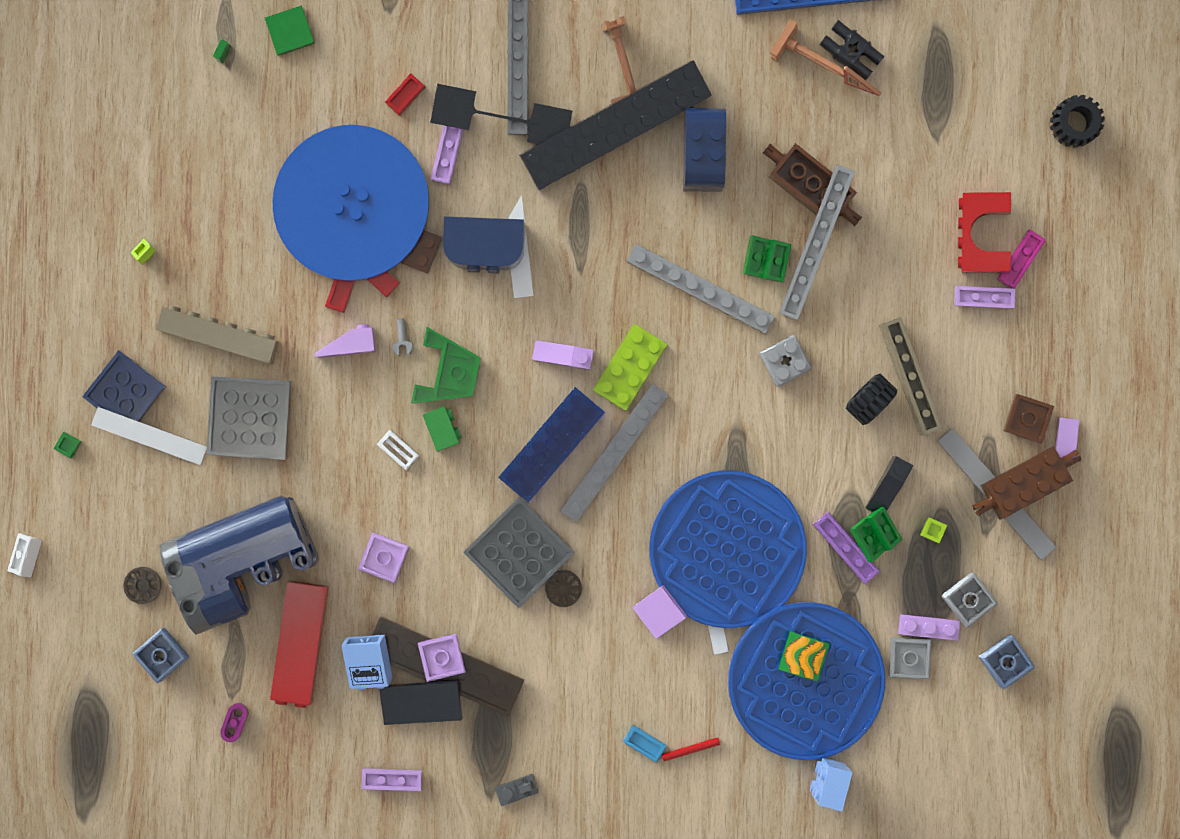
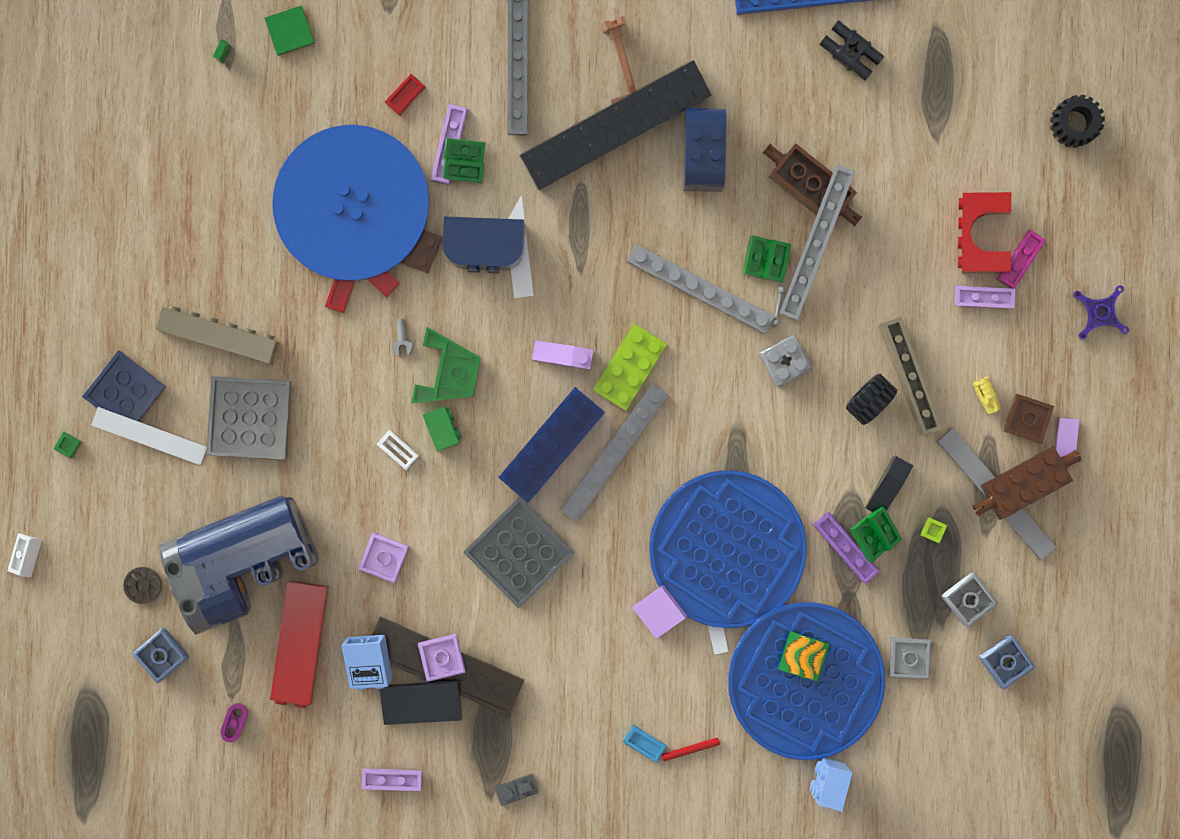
lime plate [131,239,156,265] -> none
lavender slope [315,324,376,358] -> none
black hinge [430,84,573,144] -> none
dark brown wheel [545,570,582,607] -> none
nougat piece [770,19,882,96] -> none
lavender plate [898,614,960,641] -> none
none -> green slope [443,137,486,183]
none -> light grey hinge [773,286,785,327]
none -> light yellow hinge [972,377,1001,414]
none -> dark purple piece [1073,285,1129,340]

